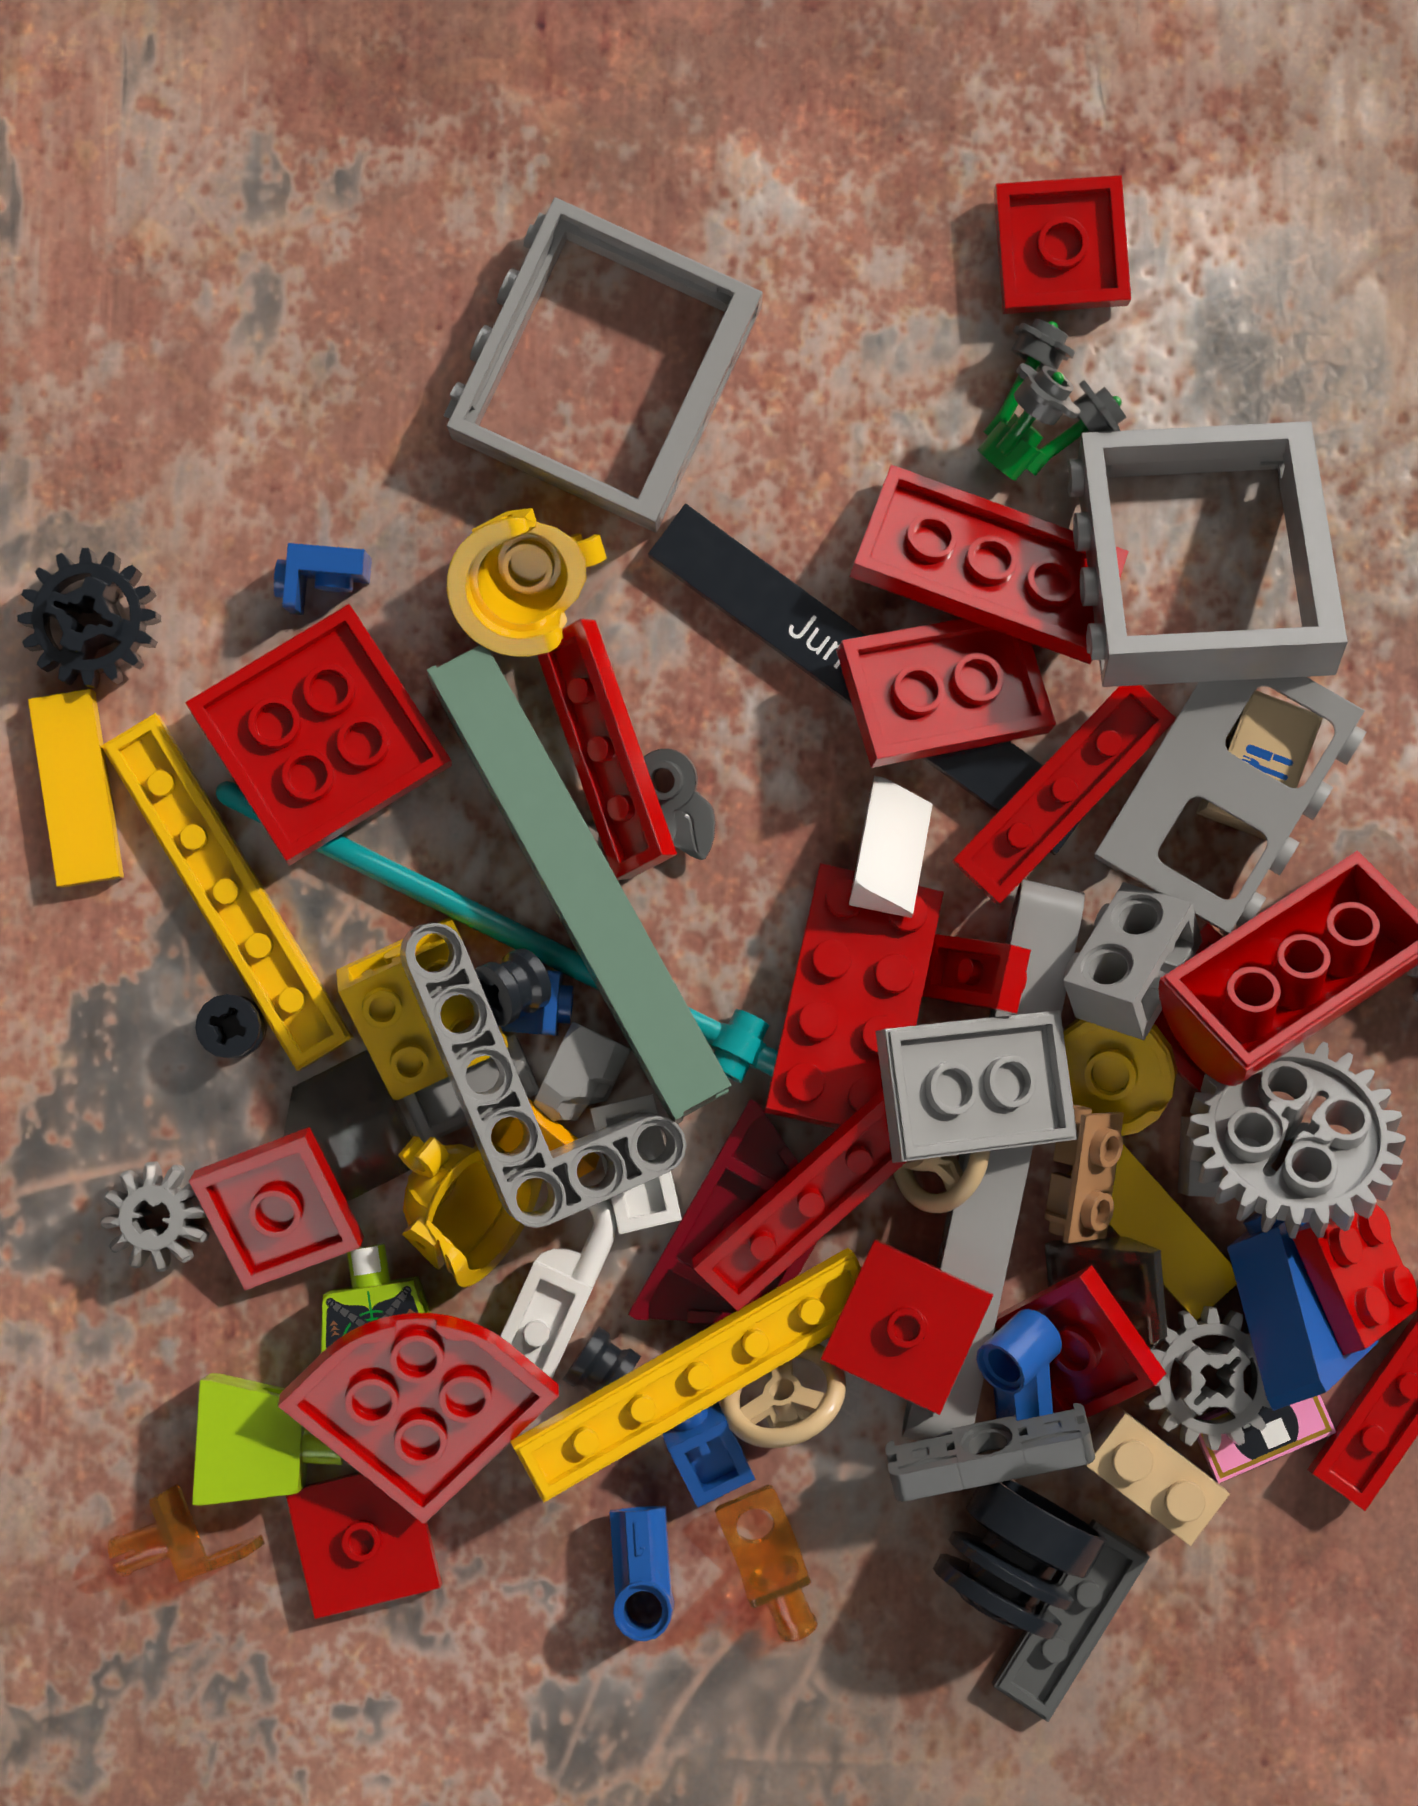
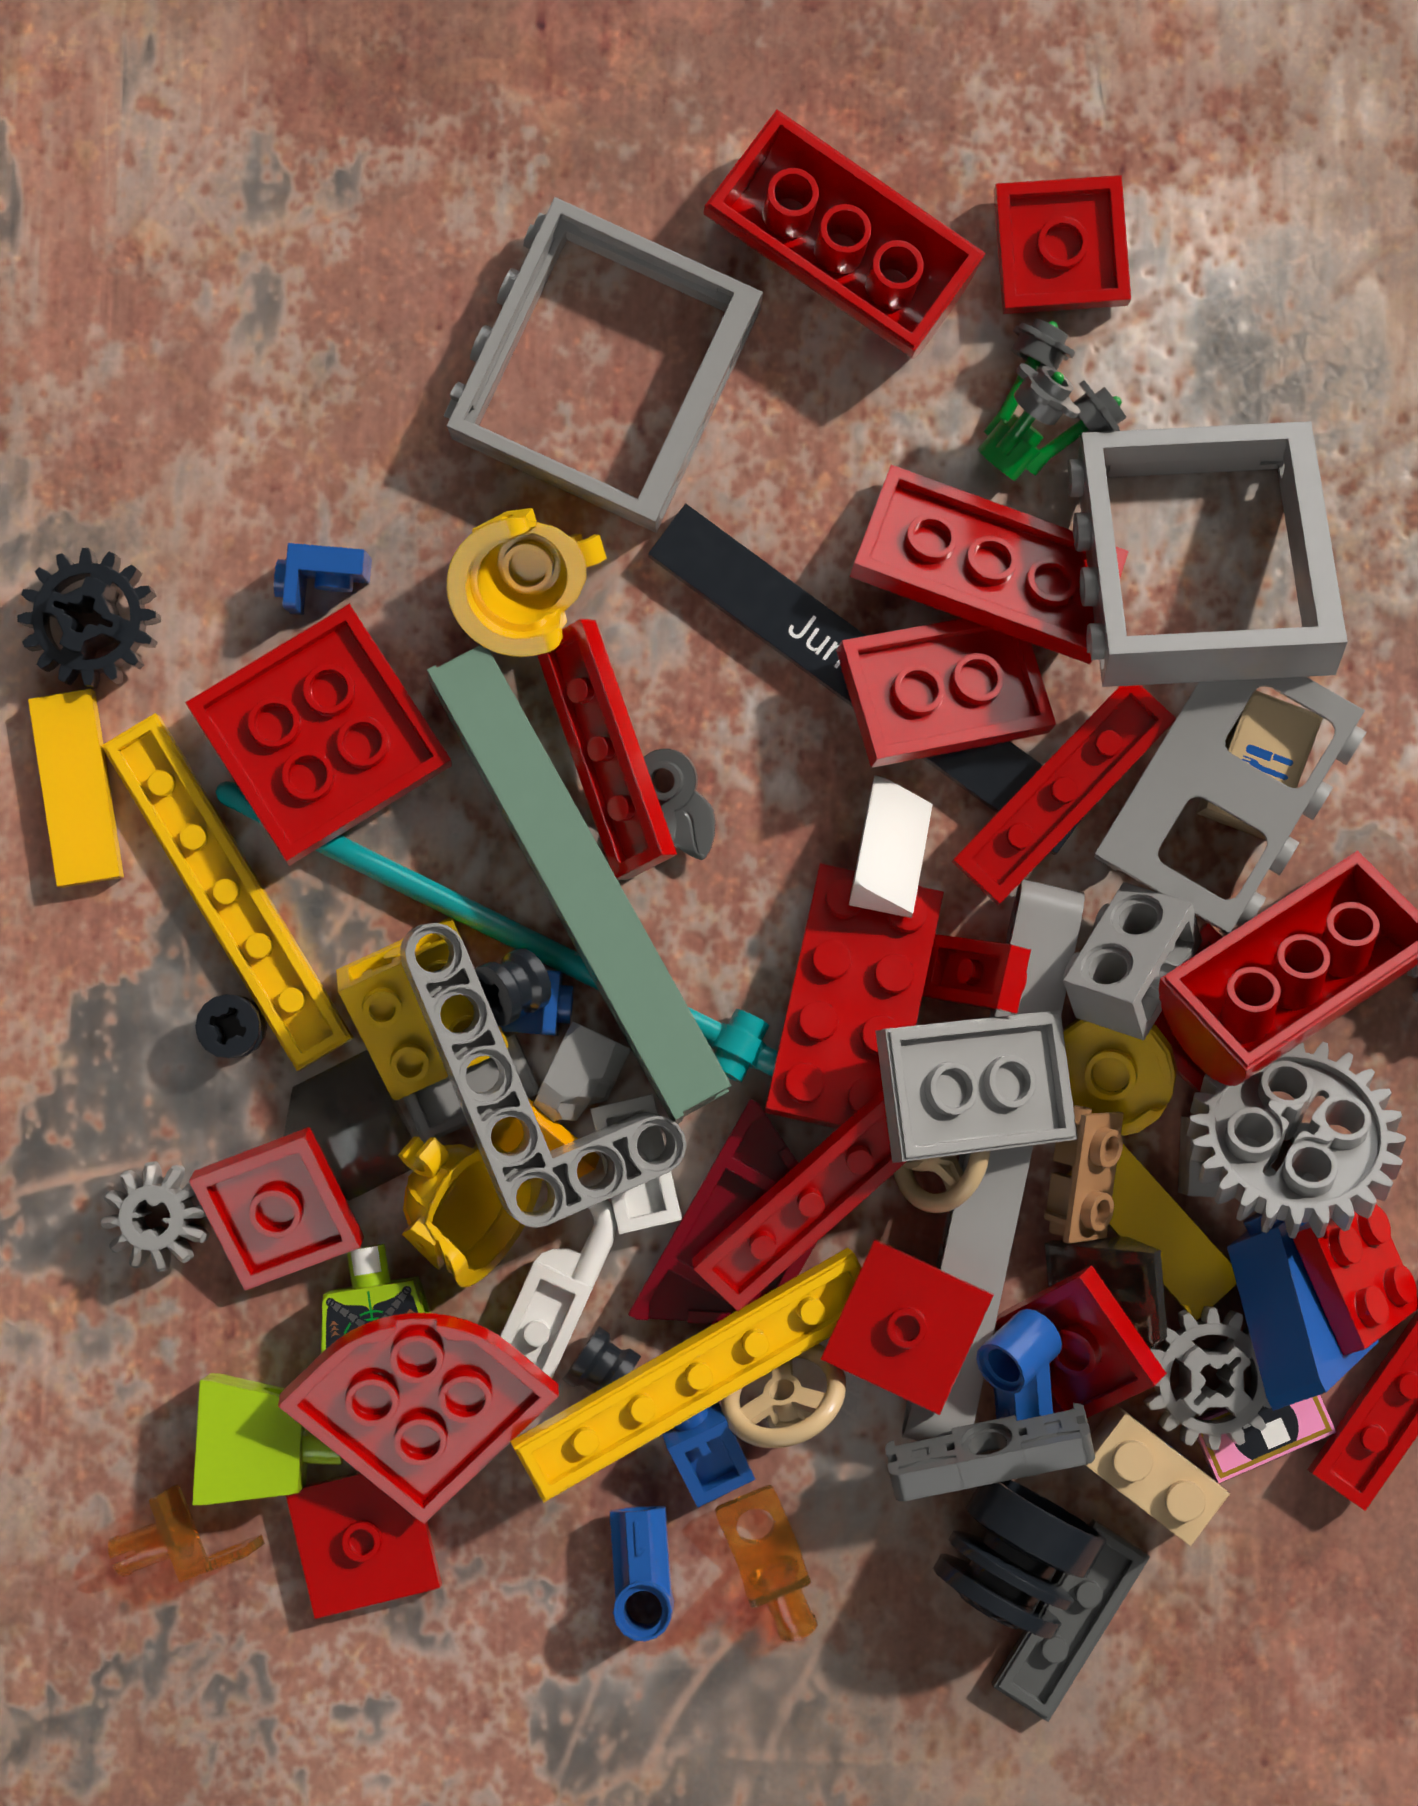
none -> red brick [703,109,986,359]

